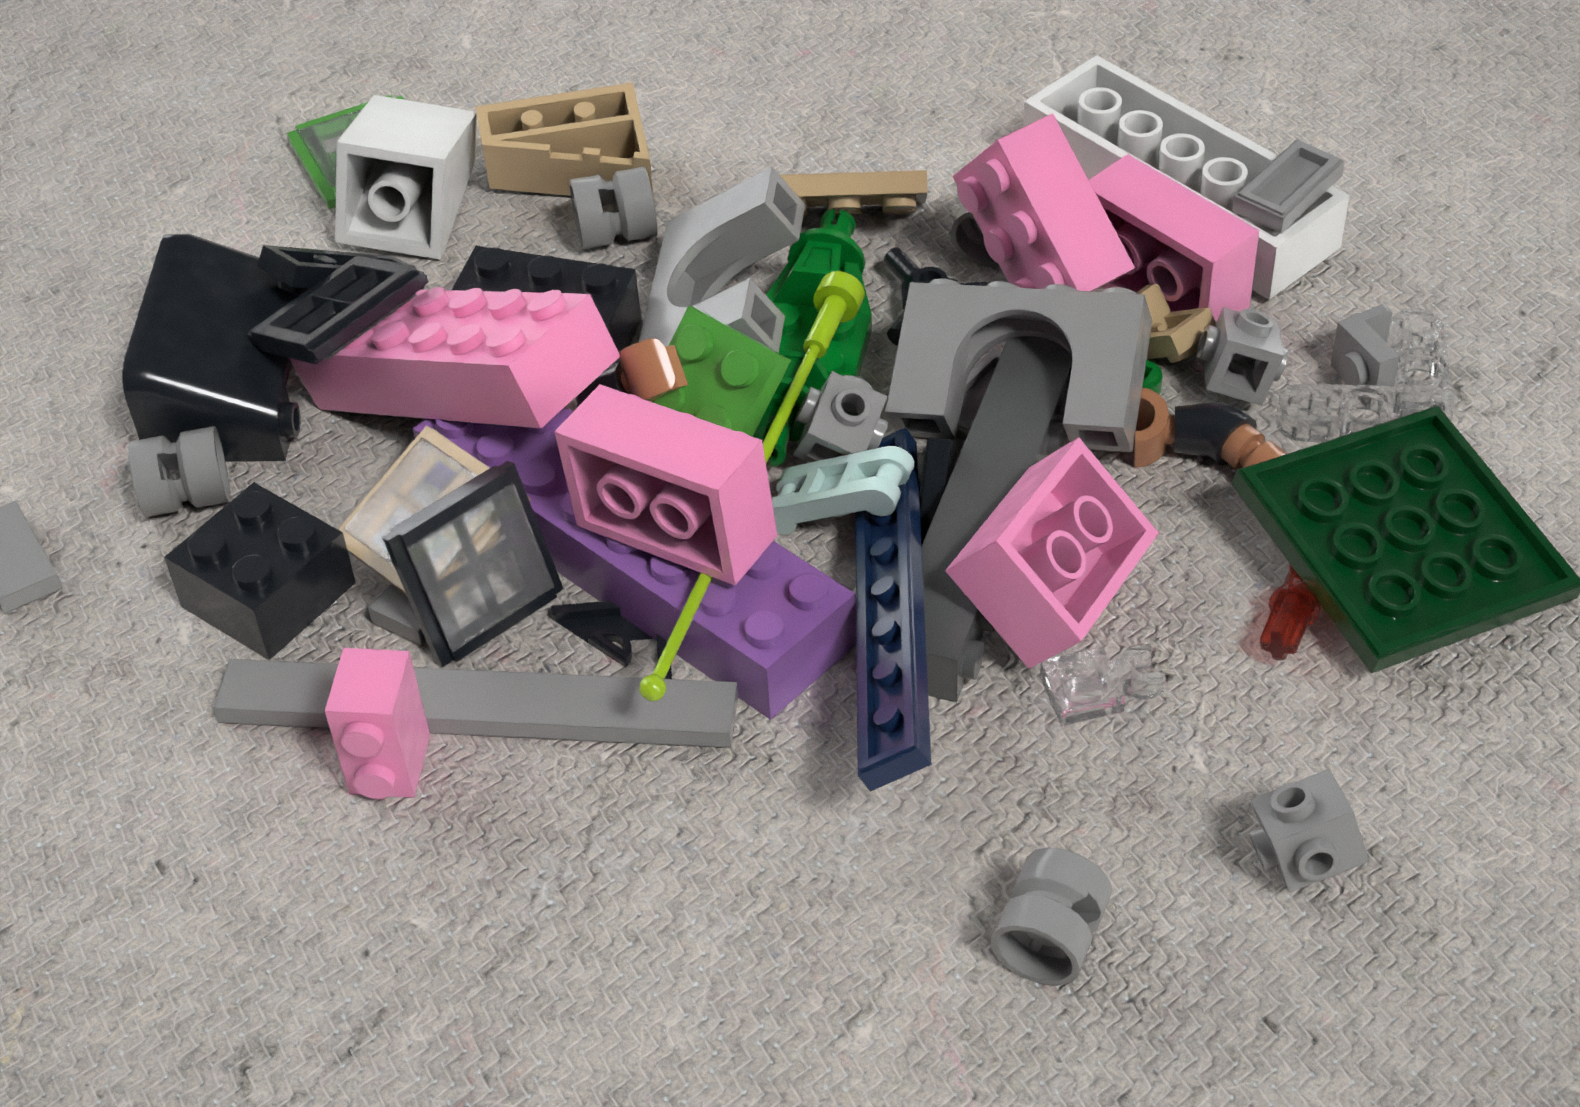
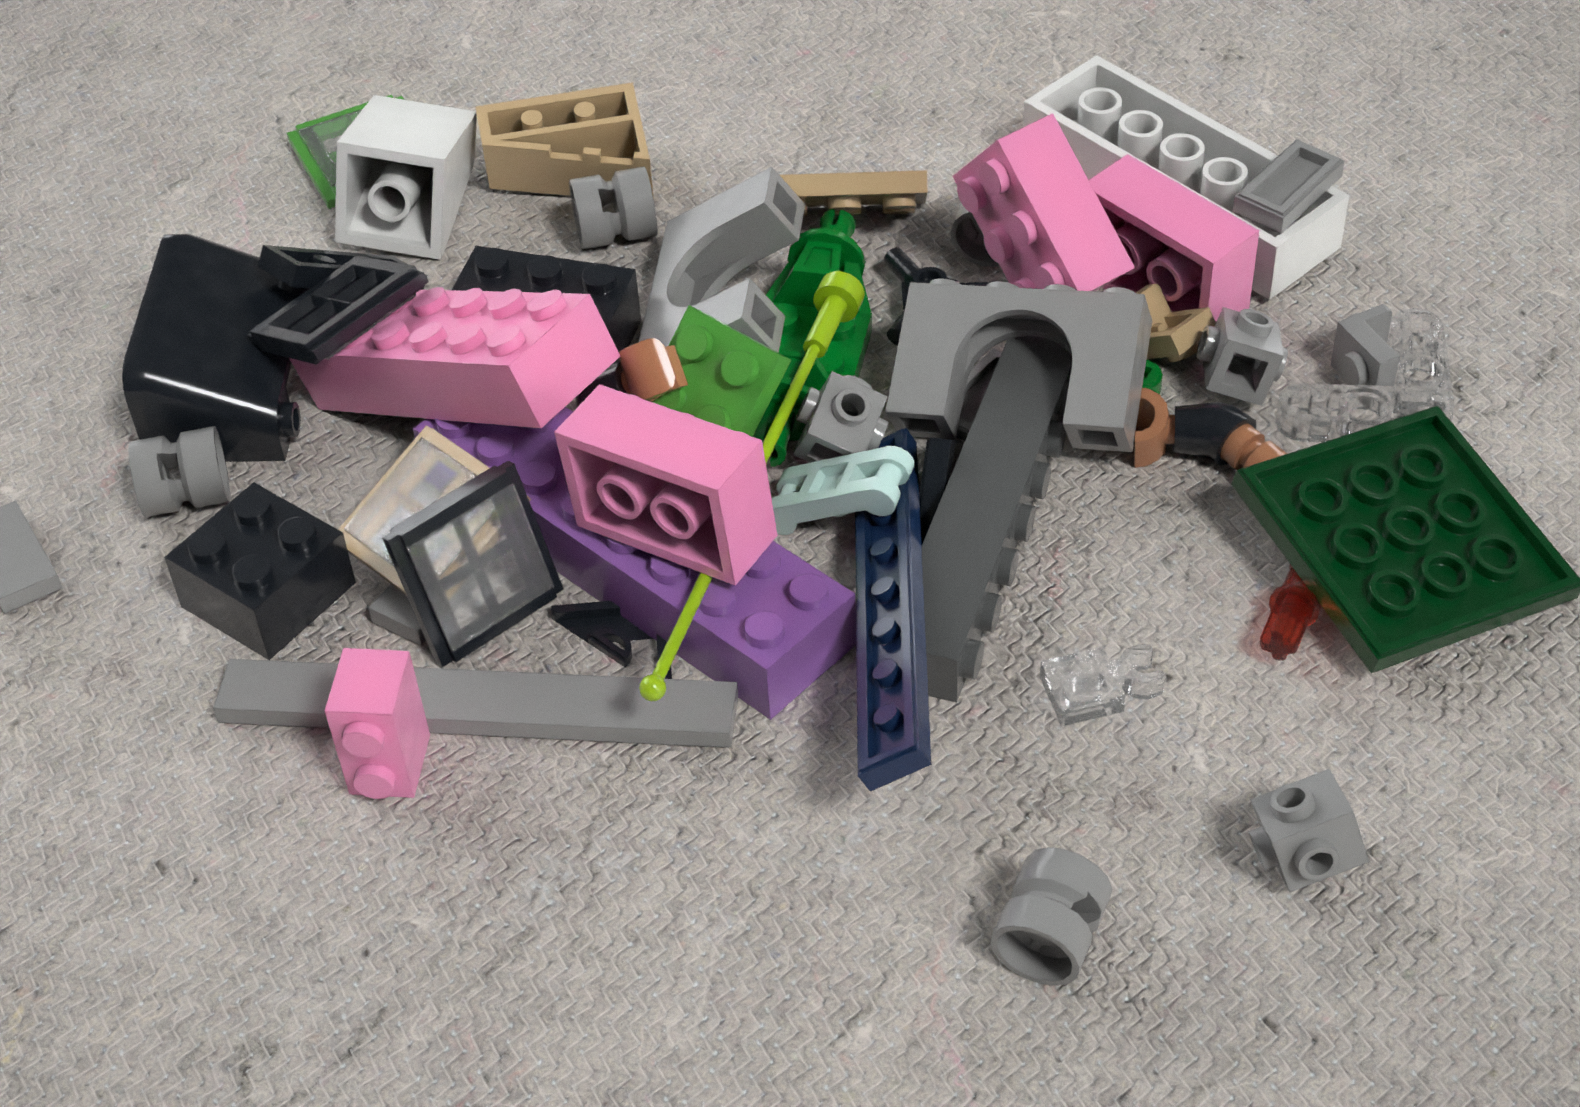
bright pink brick [945,437,1159,669] -> none

